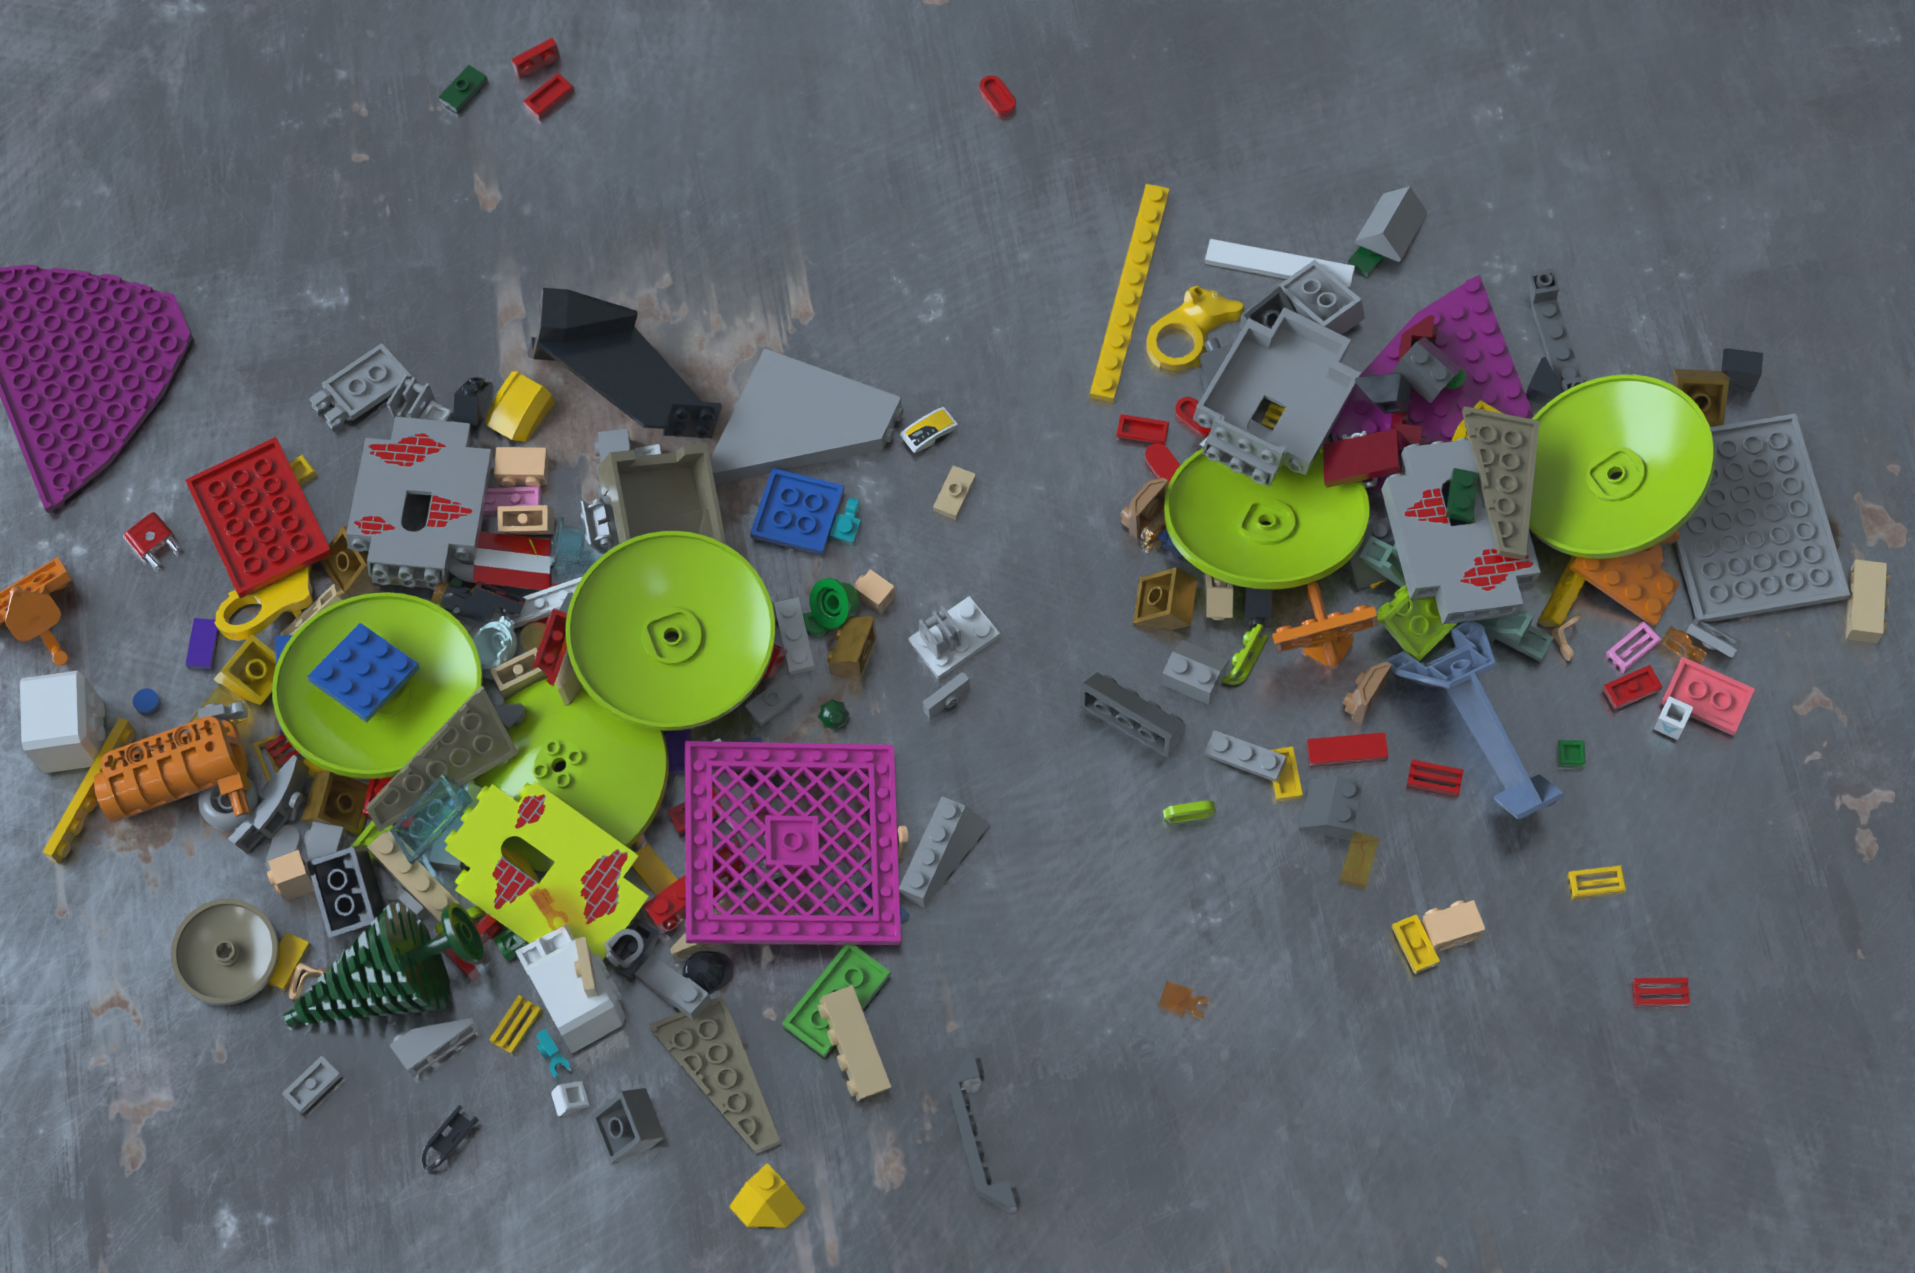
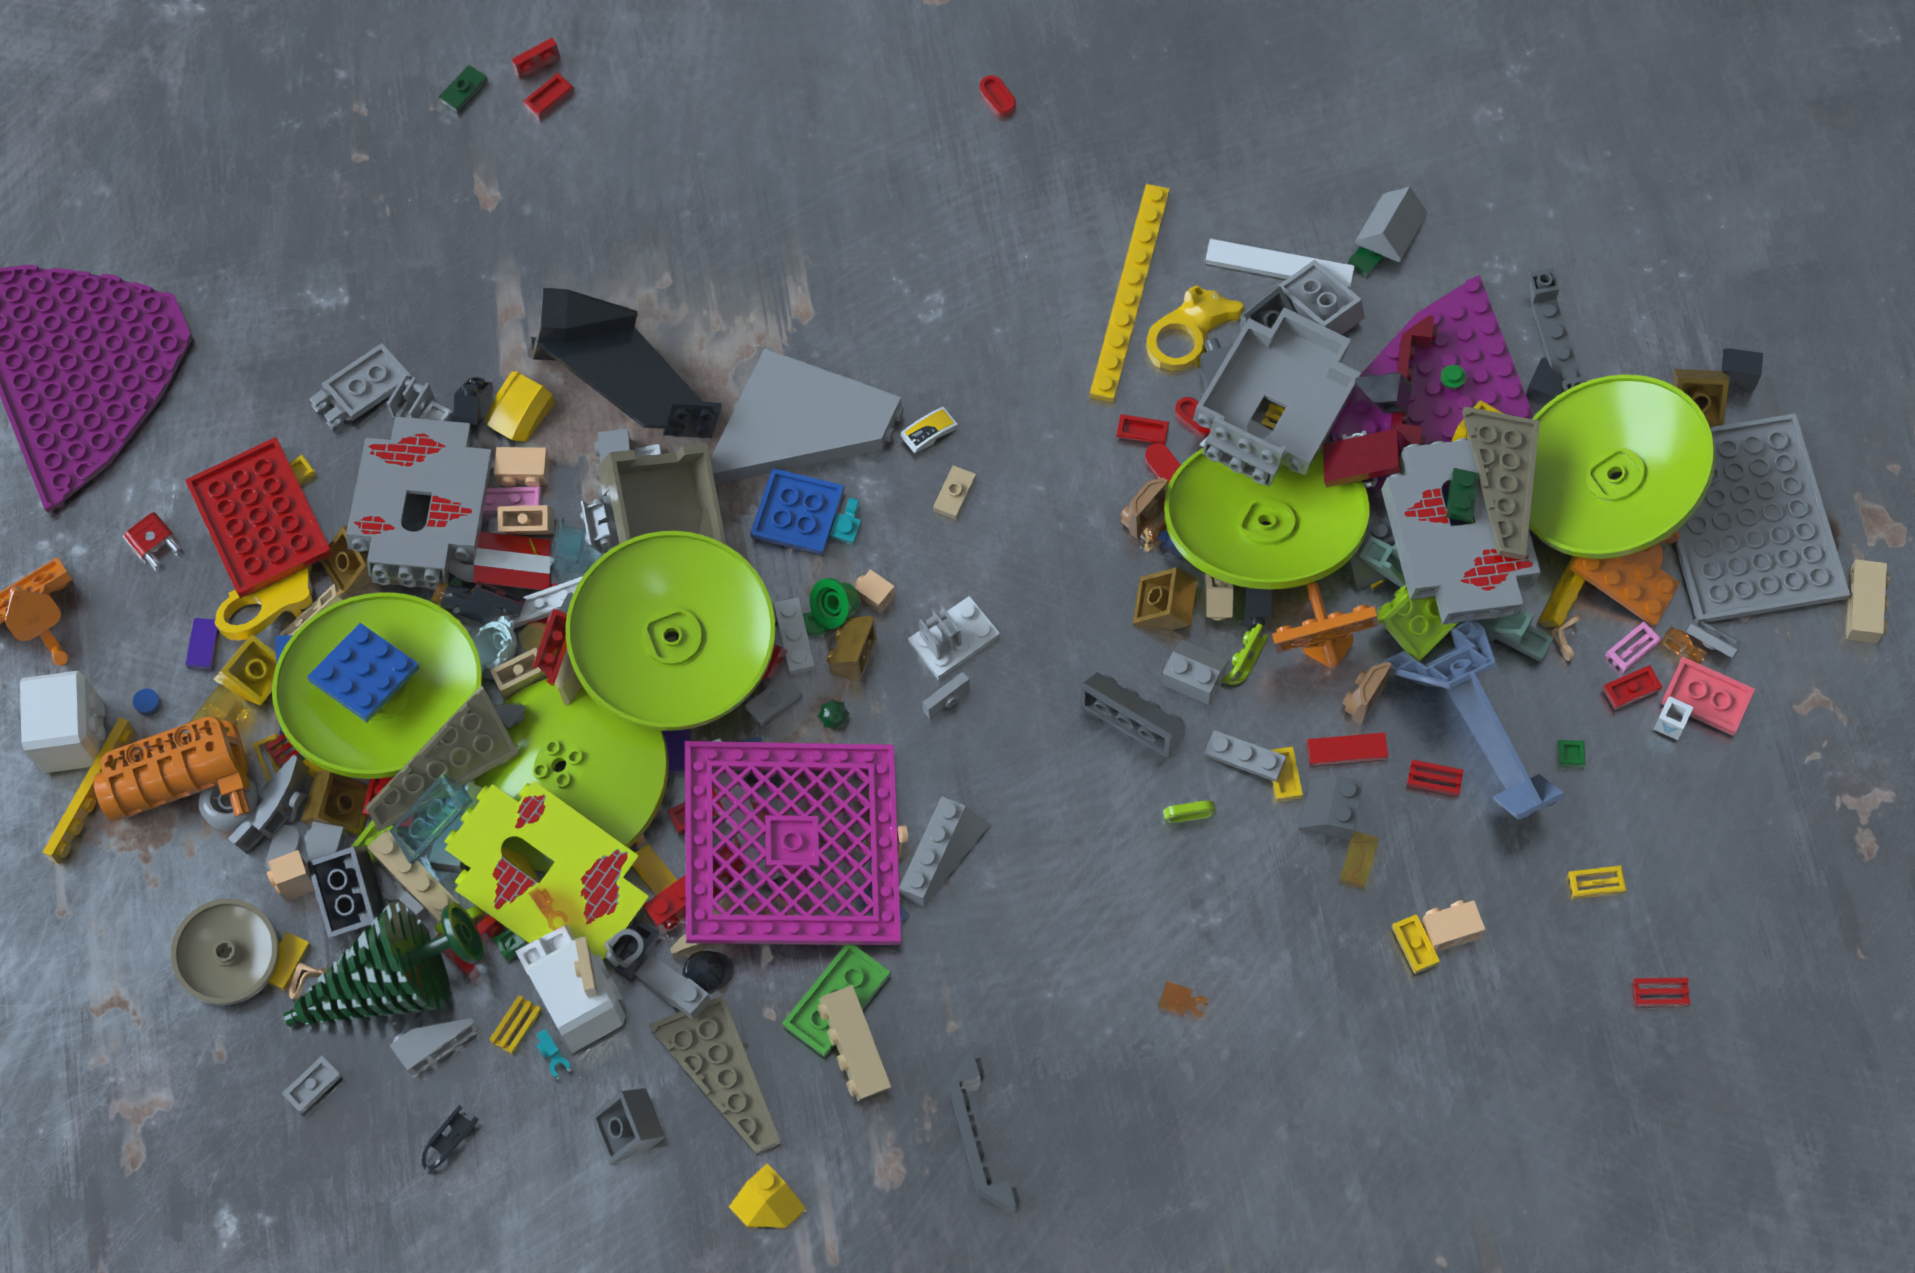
light grey plate [197,702,248,724] -> none
white slope [552,1081,590,1116] -> none
dark grey slope [1393,336,1462,403] -> none

